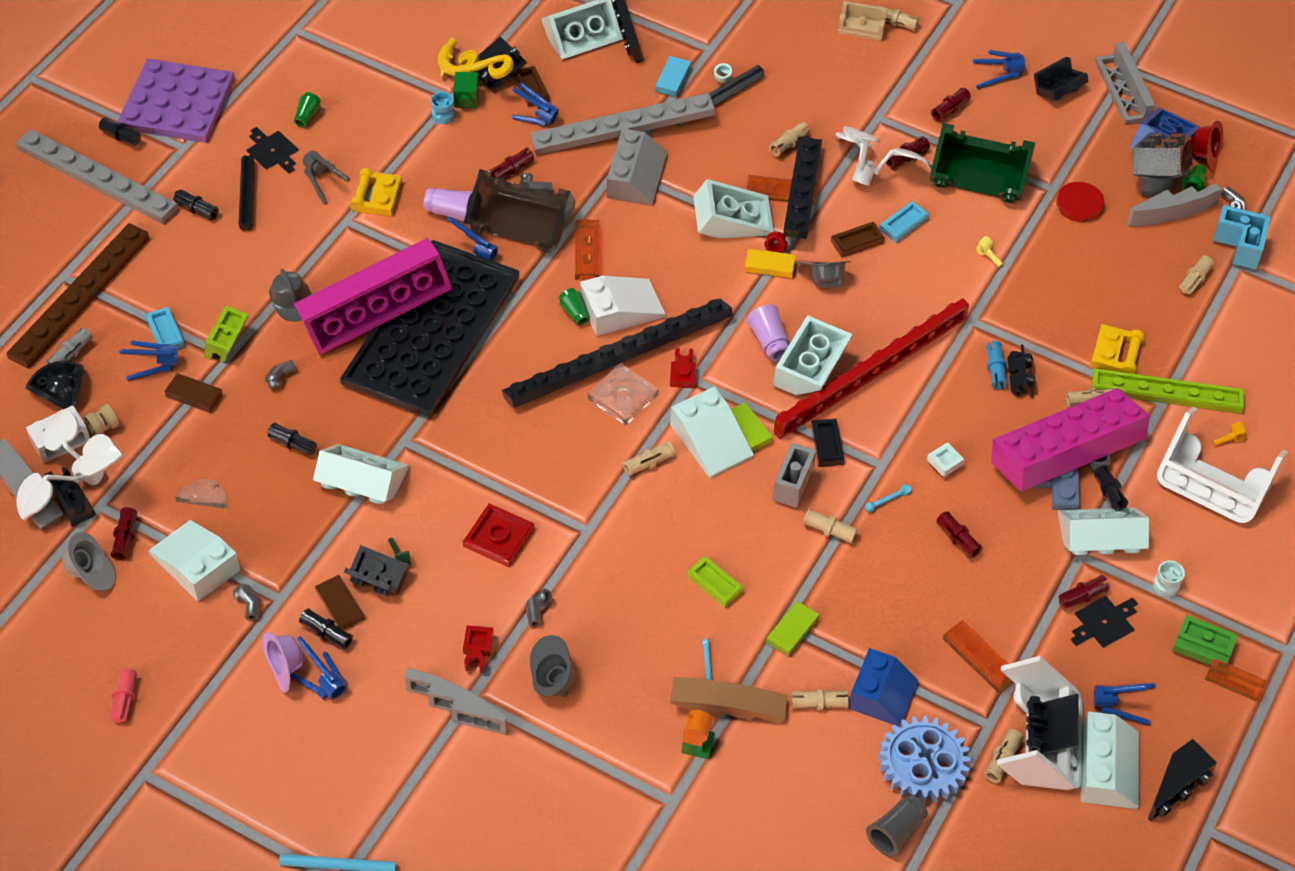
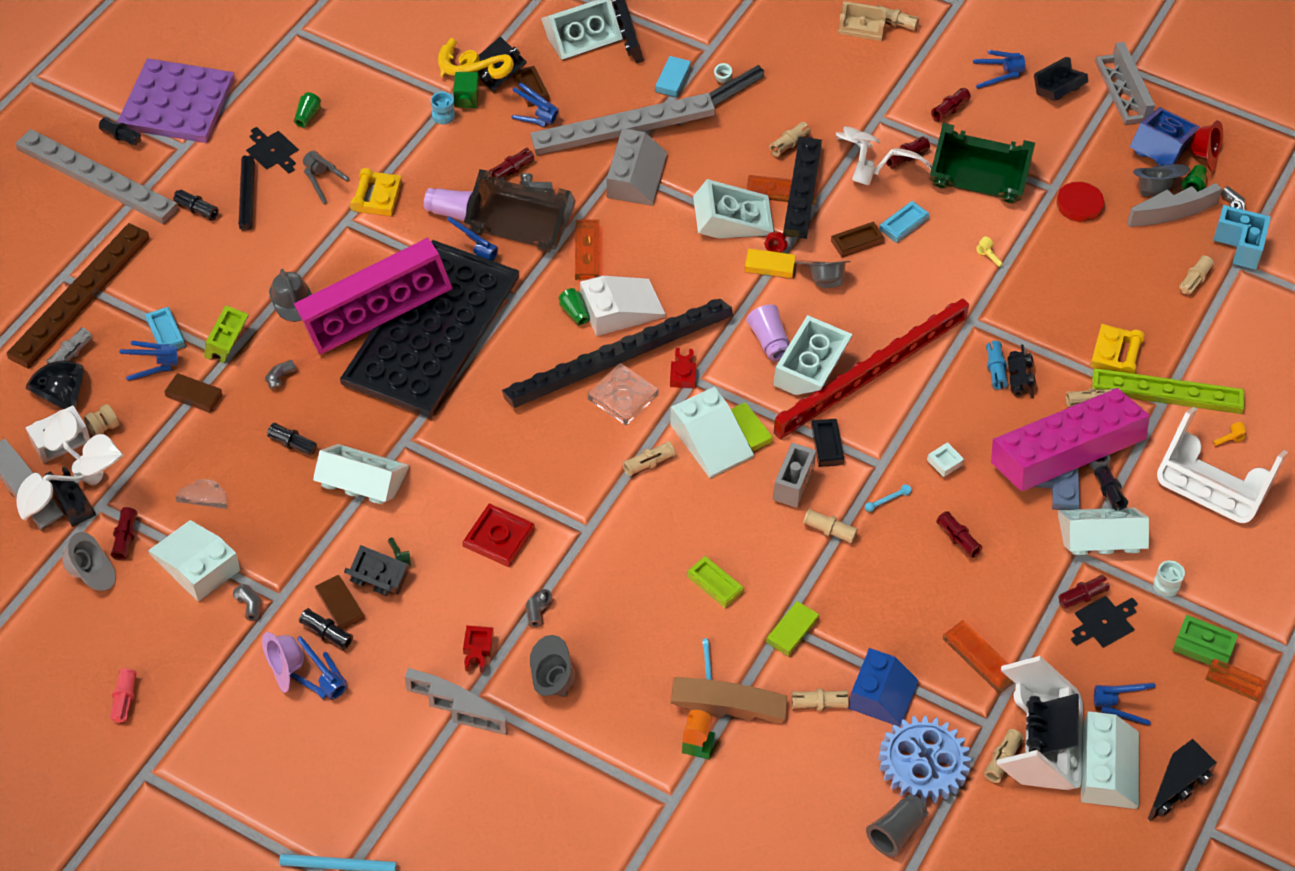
clear smoke brick [1133,133,1193,176] -> none

